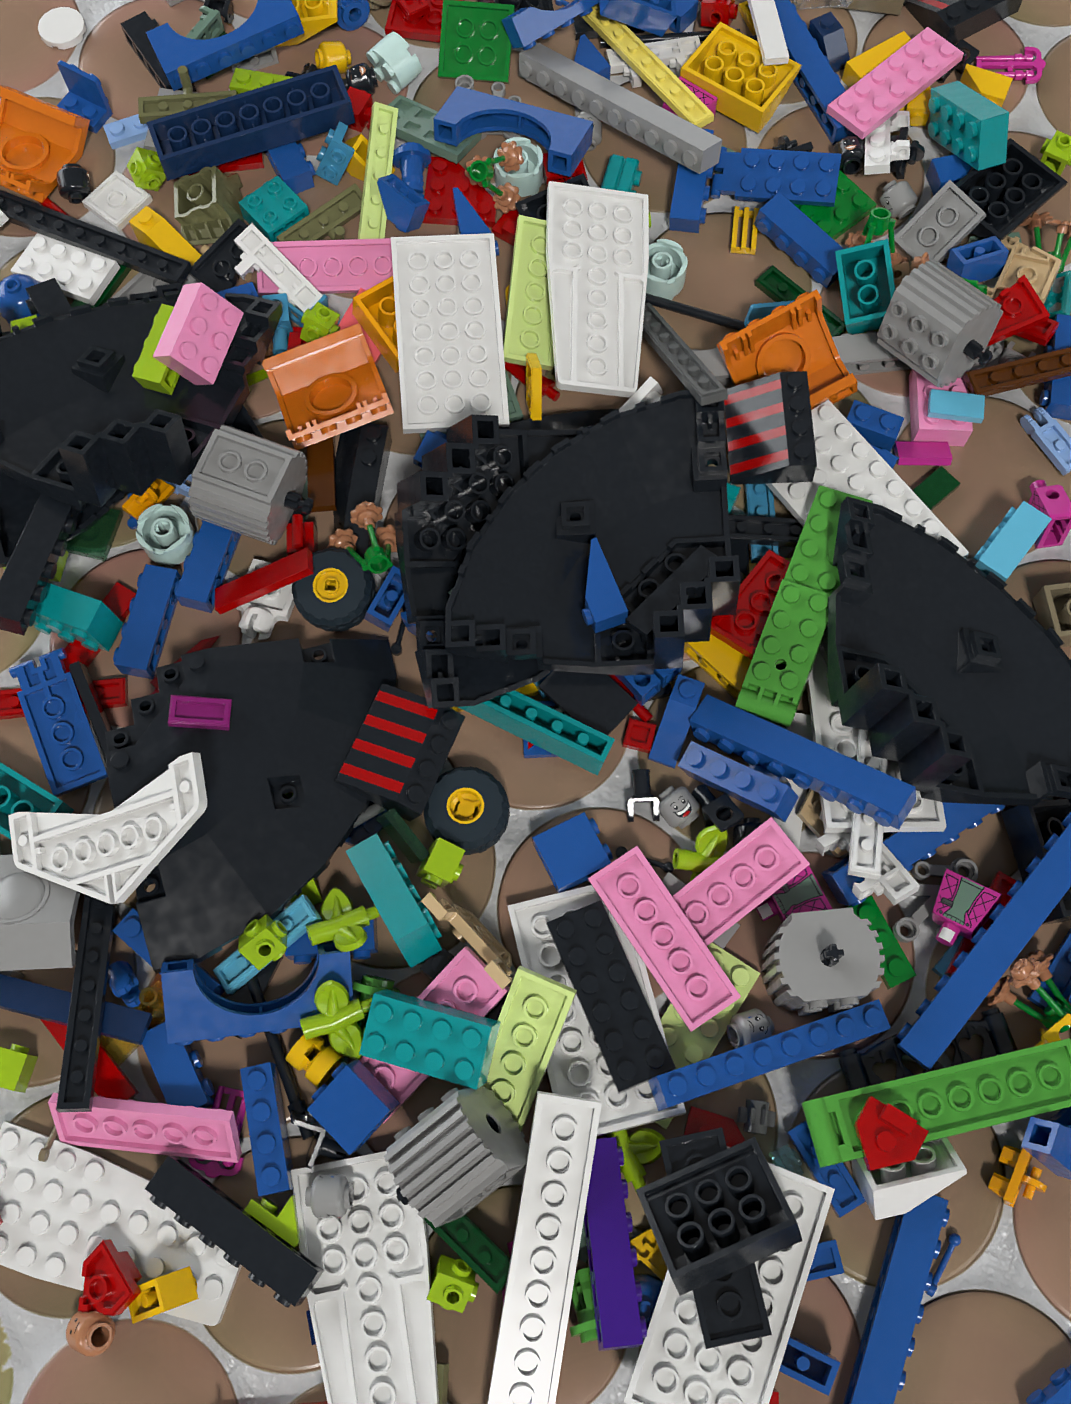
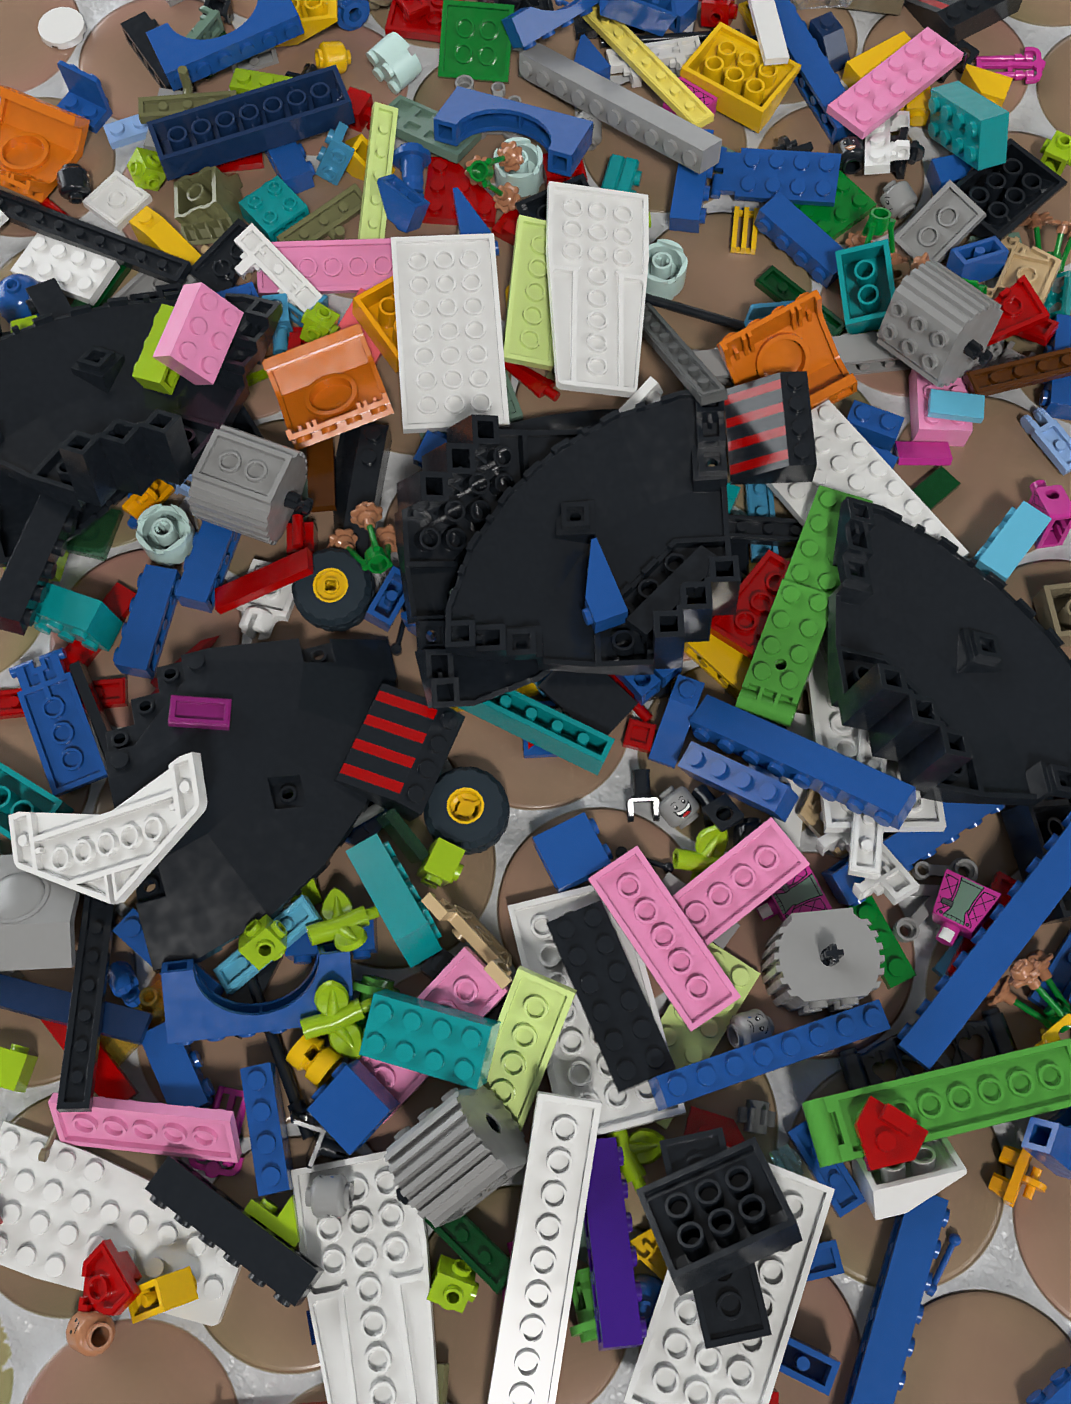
black head [342,63,378,95] -> none
yellow tile [526,353,542,421] -> none

